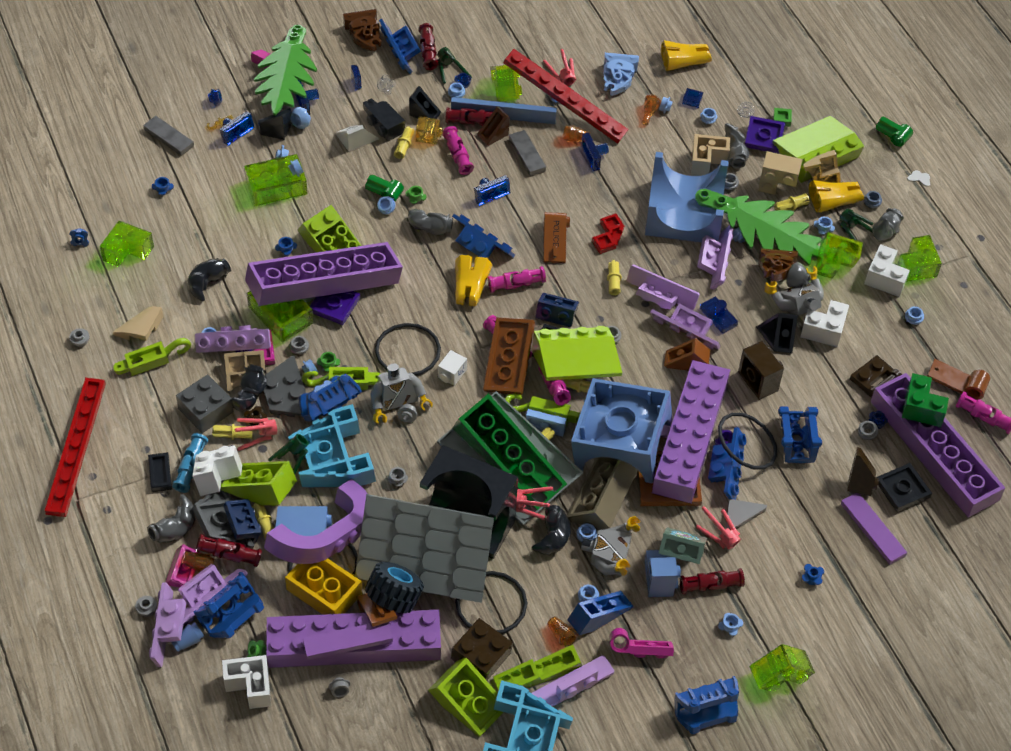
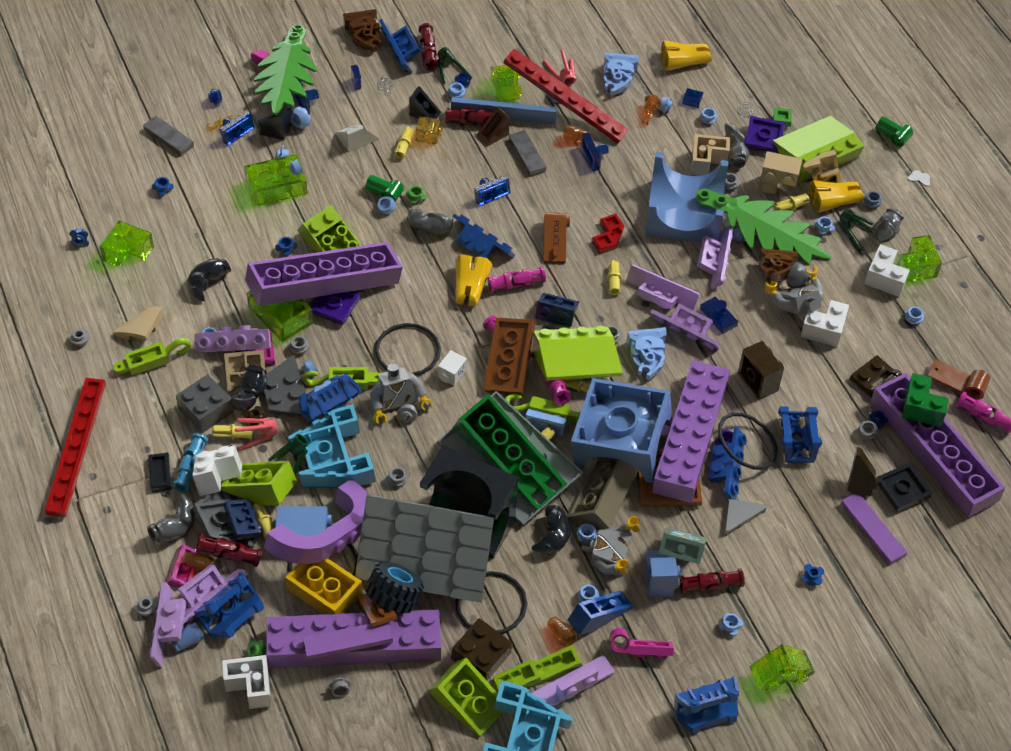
bright green plate [317,352,340,372] -> none
black hinge [363,98,405,142] -> none
dark pink piece [442,126,474,175] -> none
coral plant [516,487,553,520] -> none
dark orange slope [664,338,710,371] -> none
coral plant [696,506,741,550] -> none
black slope [756,313,798,353] -> none
clear neon green brick [816,232,863,279] -> none
none -> light blue piece [626,327,667,380]

